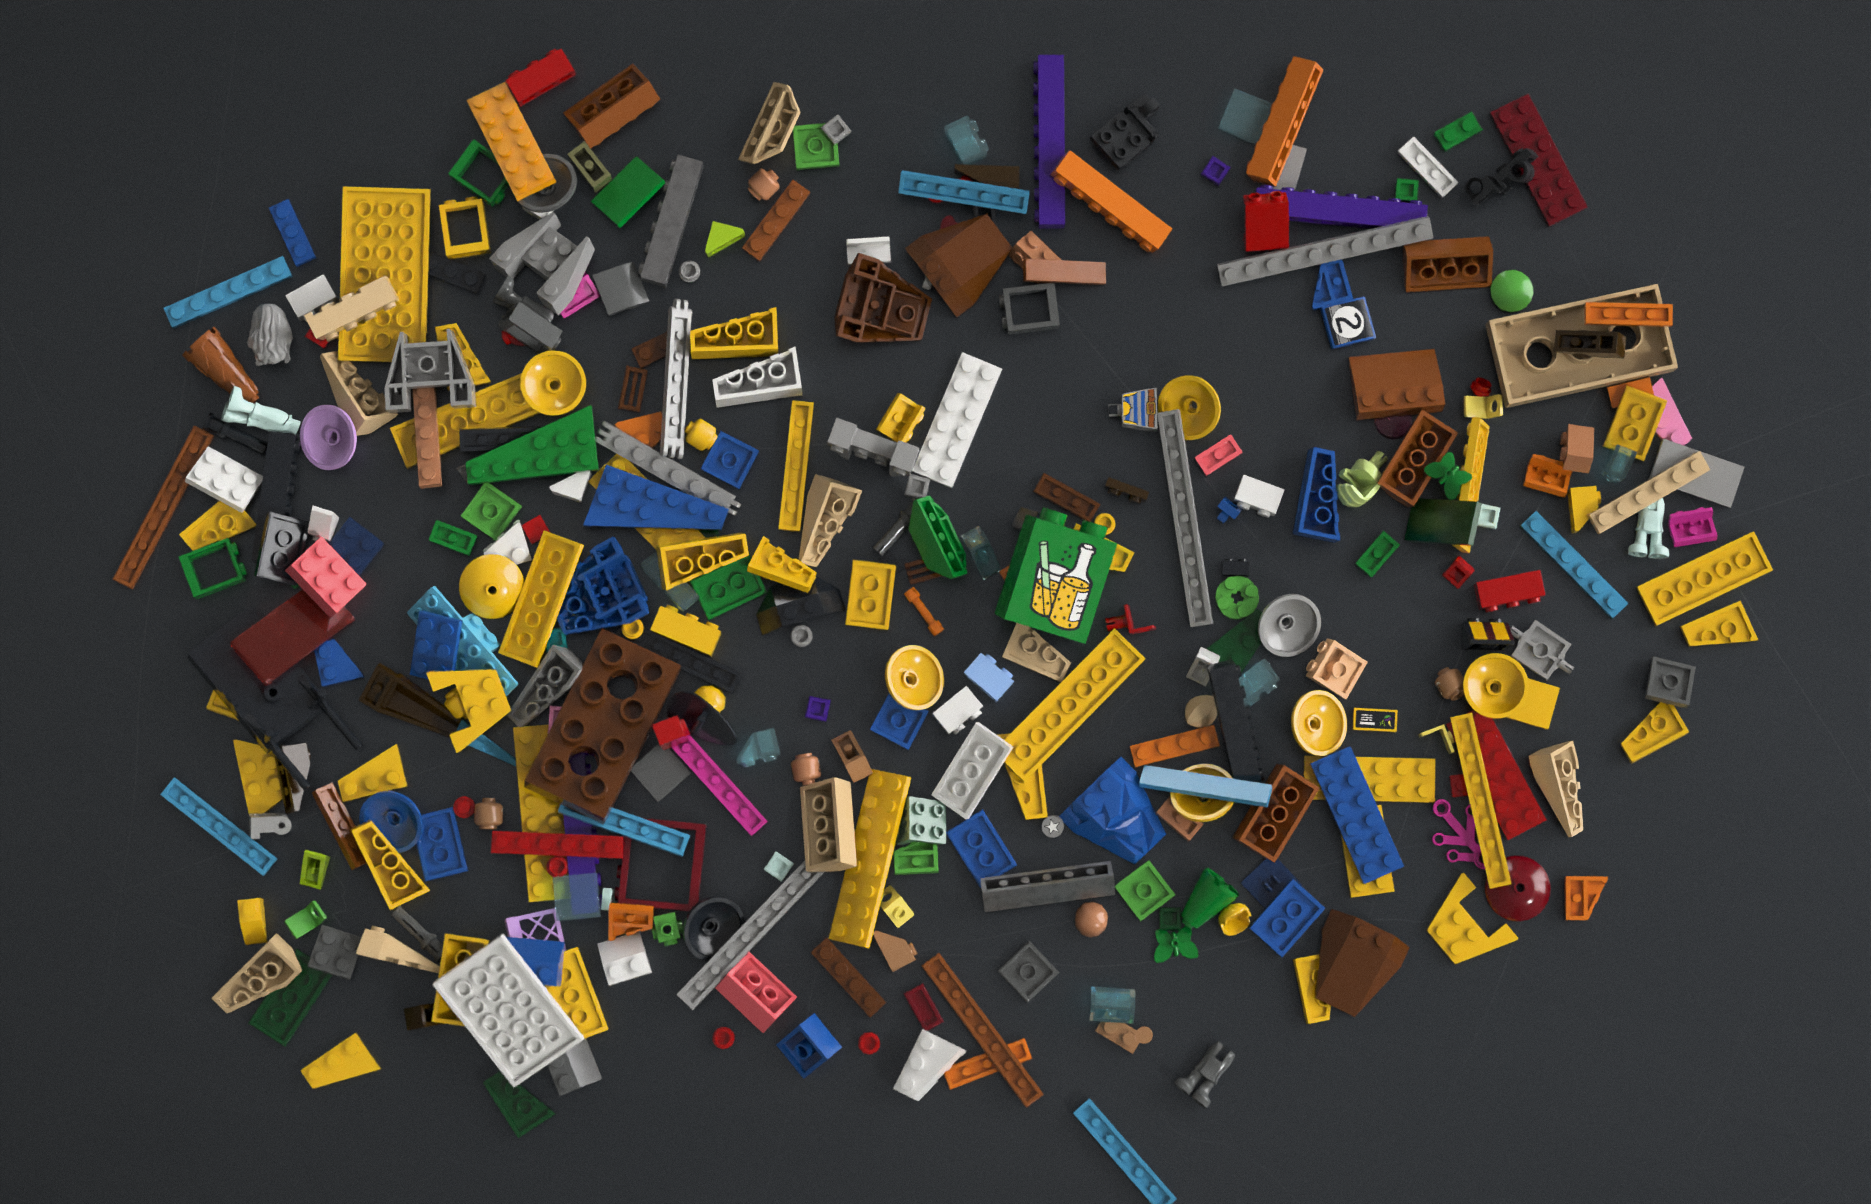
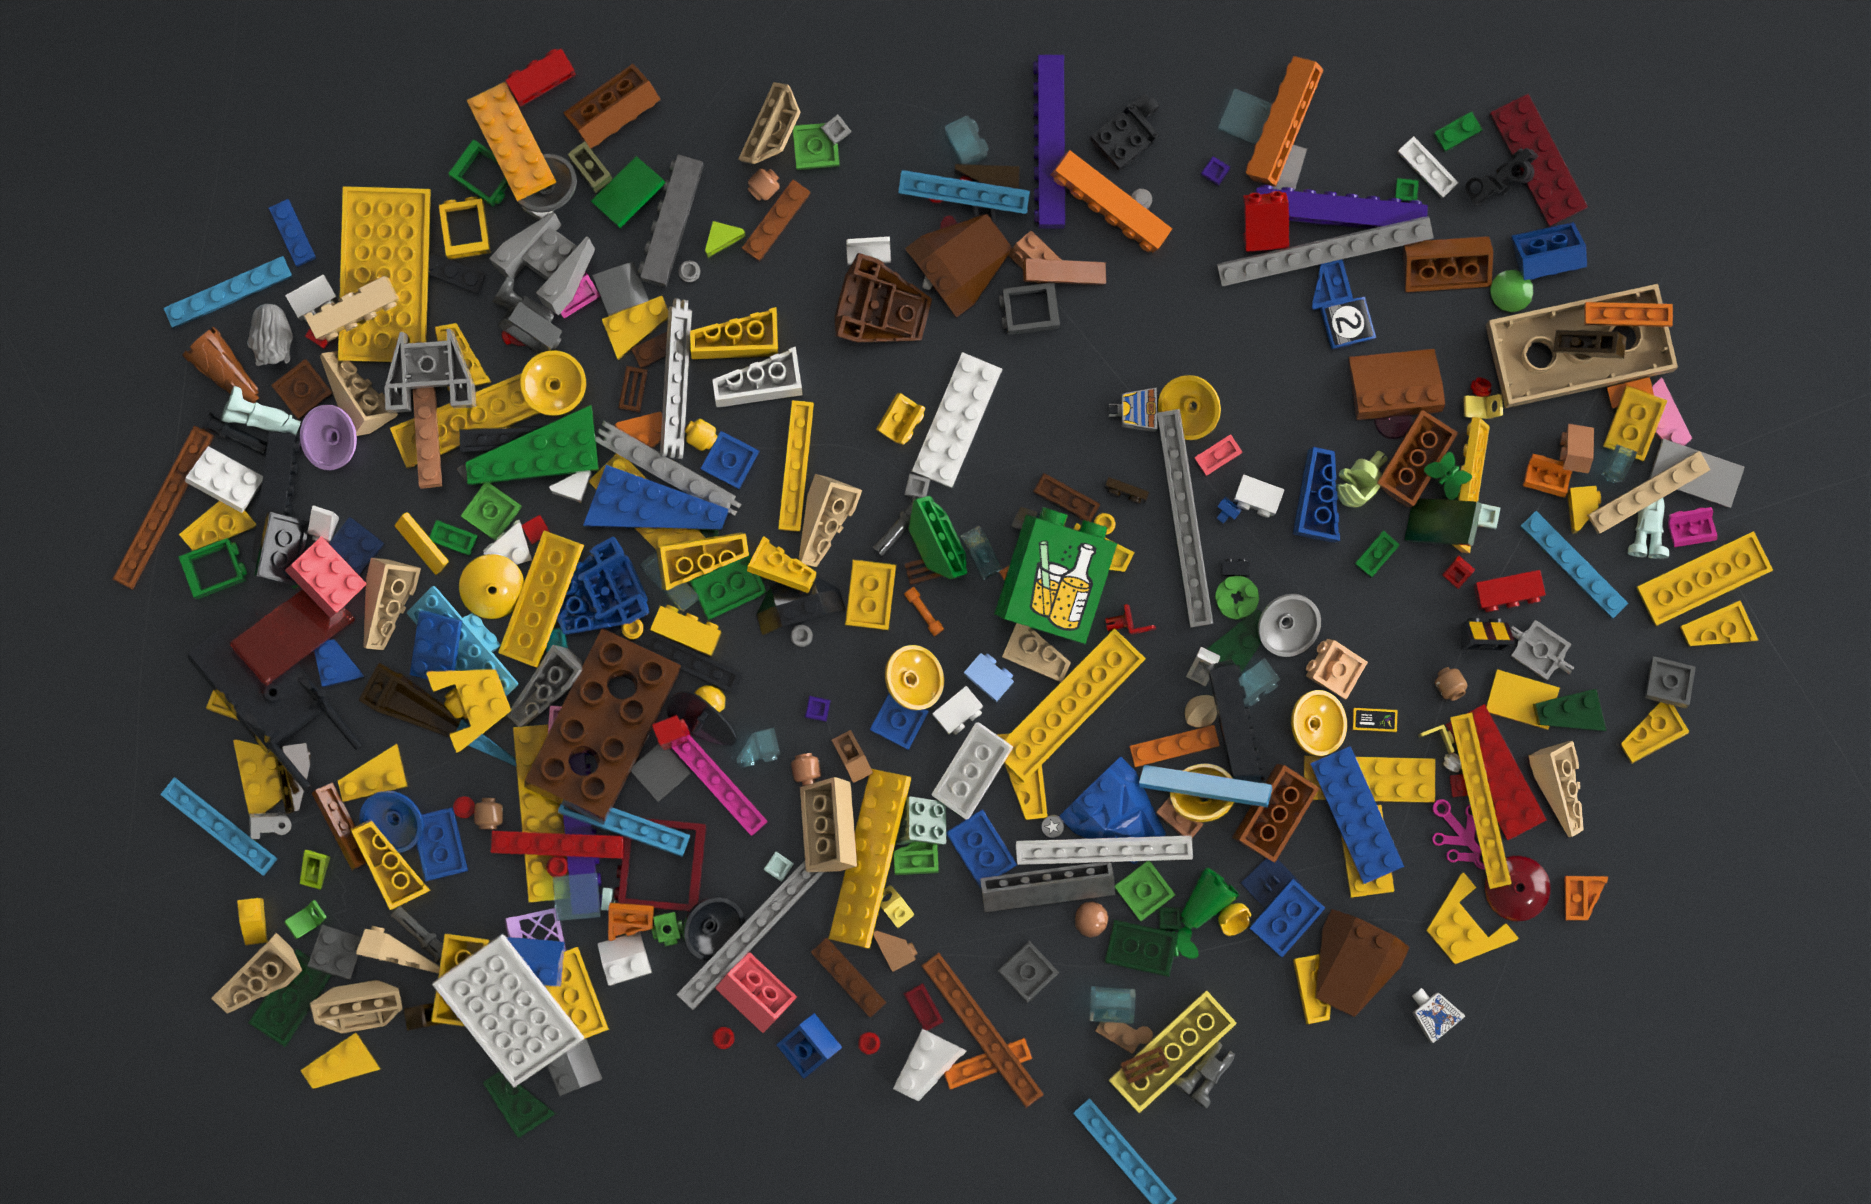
light grey wedge [827,417,919,476] -> none
yellow dish [1463,653,1529,719] -> none
none -> reddish brown plate [271,359,333,420]
none -> tan wedge [311,980,403,1033]
none -> tan wedge [364,558,421,650]
none -> yellow tile [394,512,449,575]
none -> yellow wing [602,296,668,360]
none -> white plate [1016,836,1193,865]
none -> dark green tile [1104,920,1179,977]
none -> light yellow brick [1108,991,1237,1113]
none -> reddish brown tile [1120,1046,1170,1084]
none -> light grey plate [1131,189,1152,209]
none -> torso [1412,988,1465,1043]
none -> white plate [1443,753,1462,772]
none -> blue slope [1511,222,1587,280]
none -> dark green wing [1533,689,1607,731]

